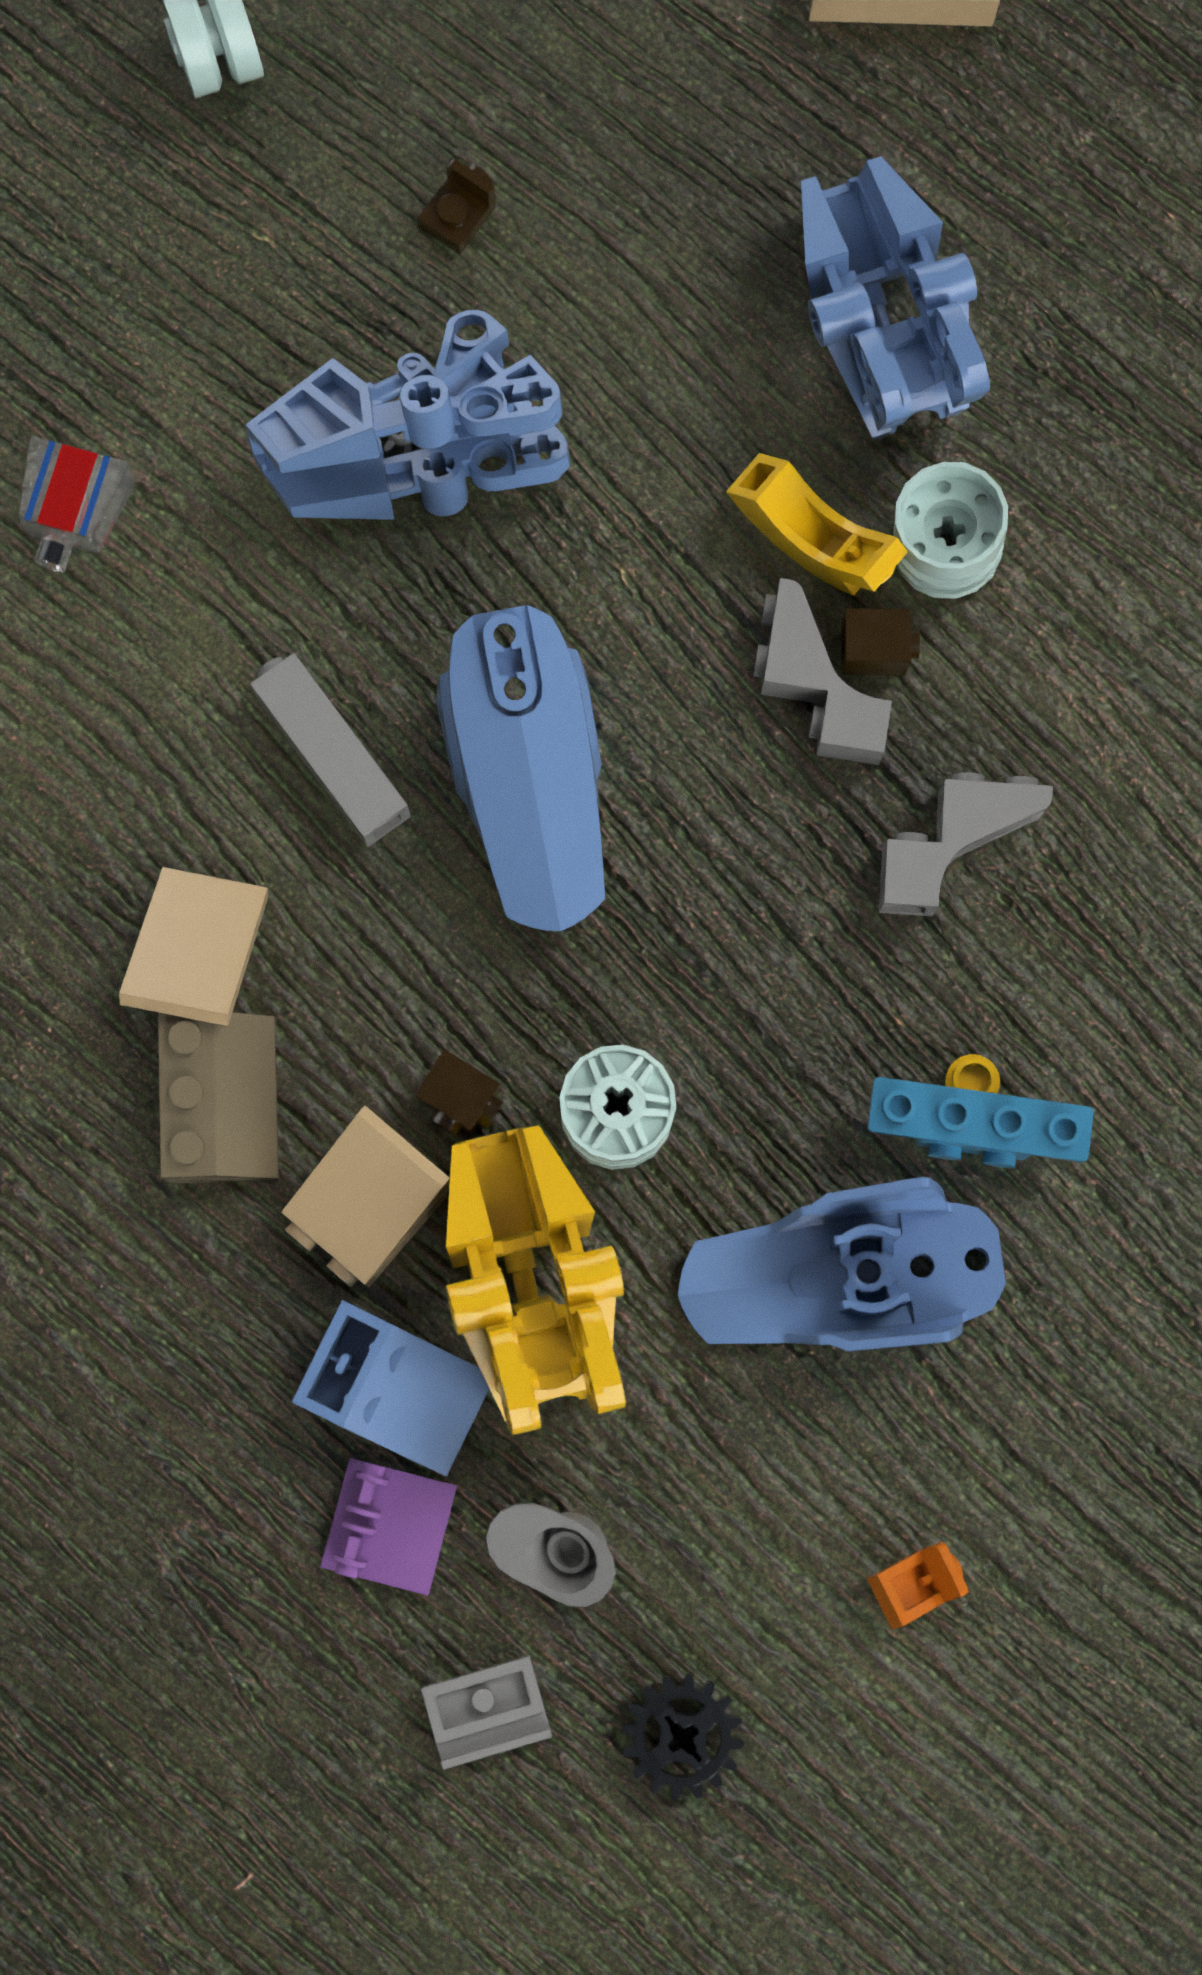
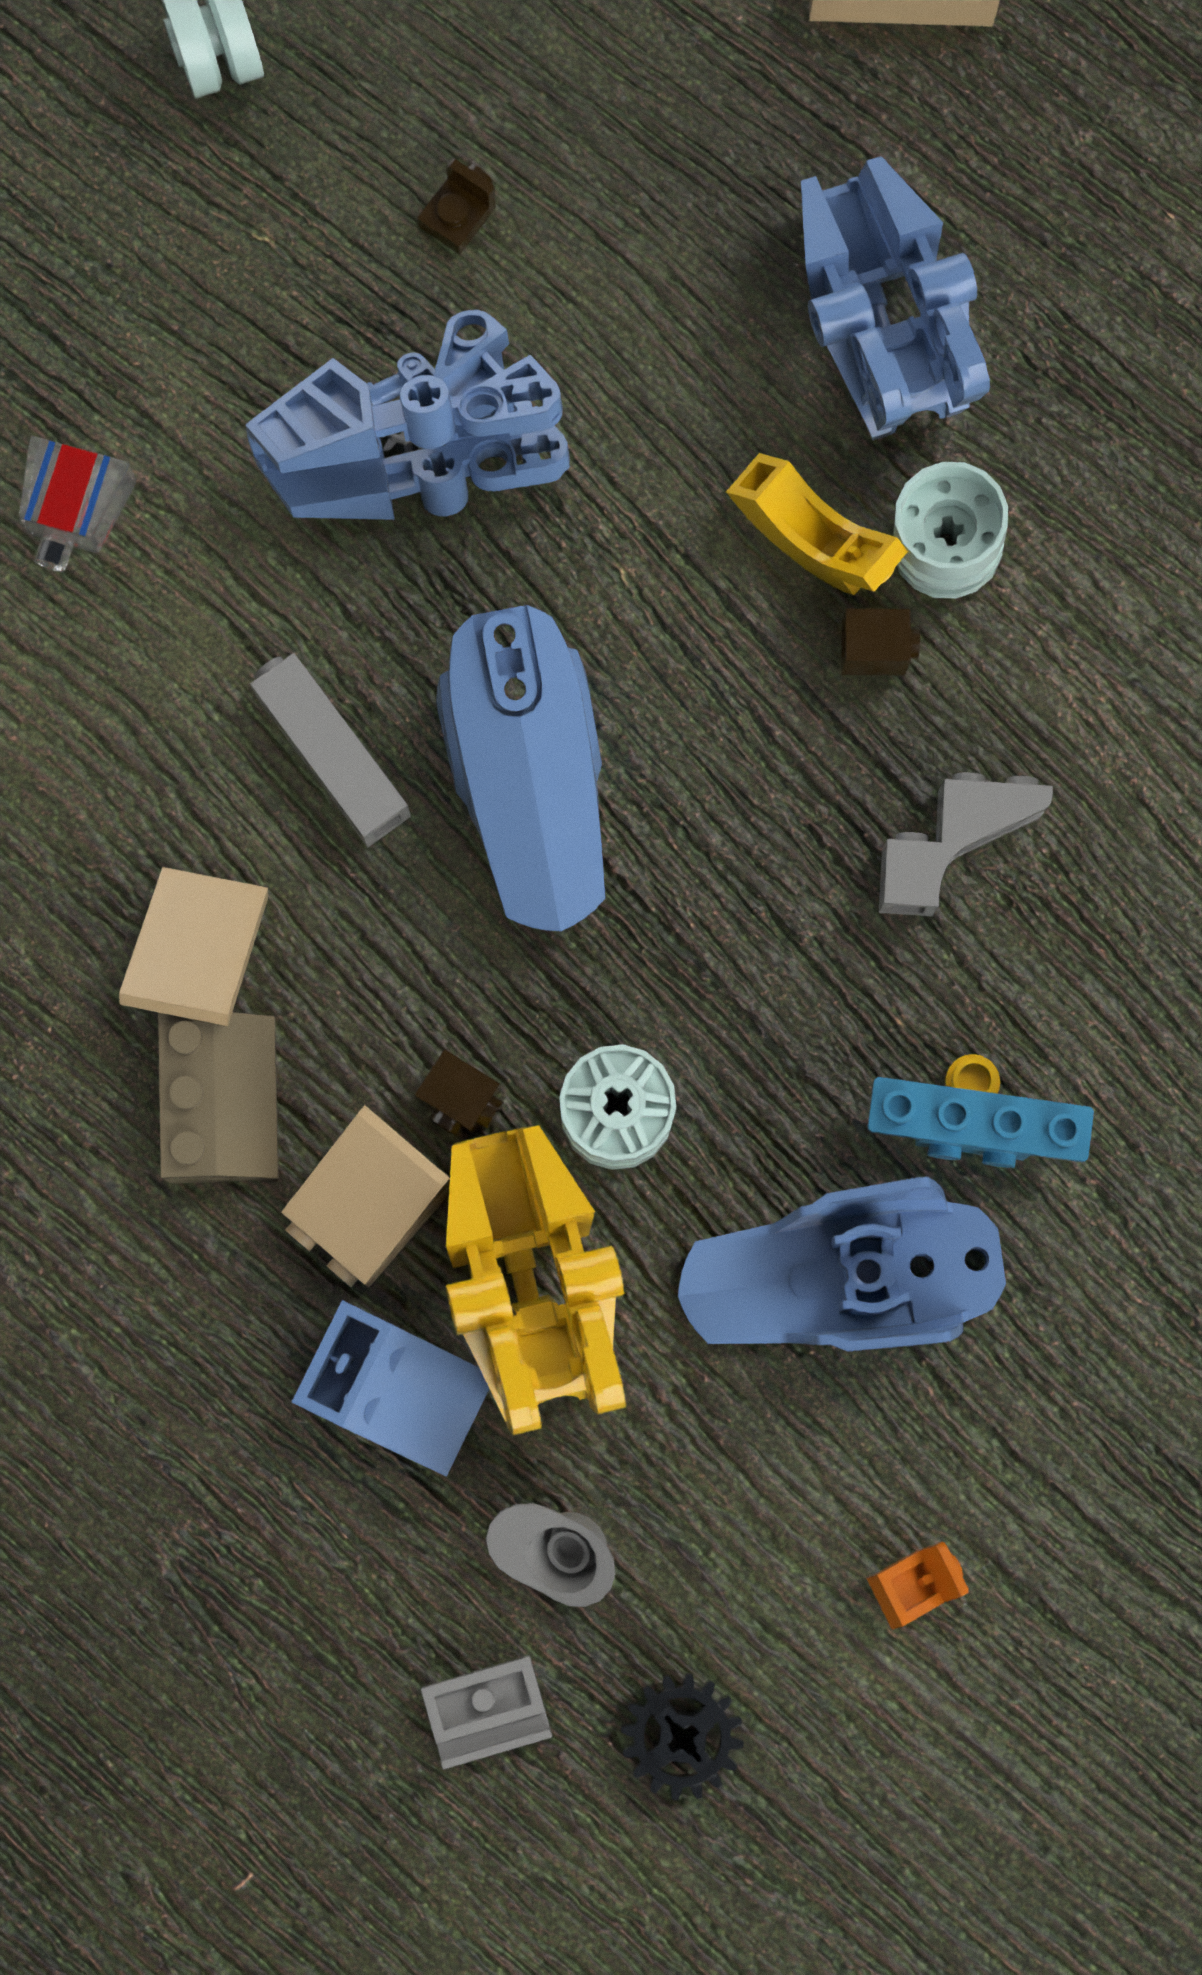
medium lavender hinge [321,1458,457,1596] -> none
light grey arch [753,578,892,765] -> none

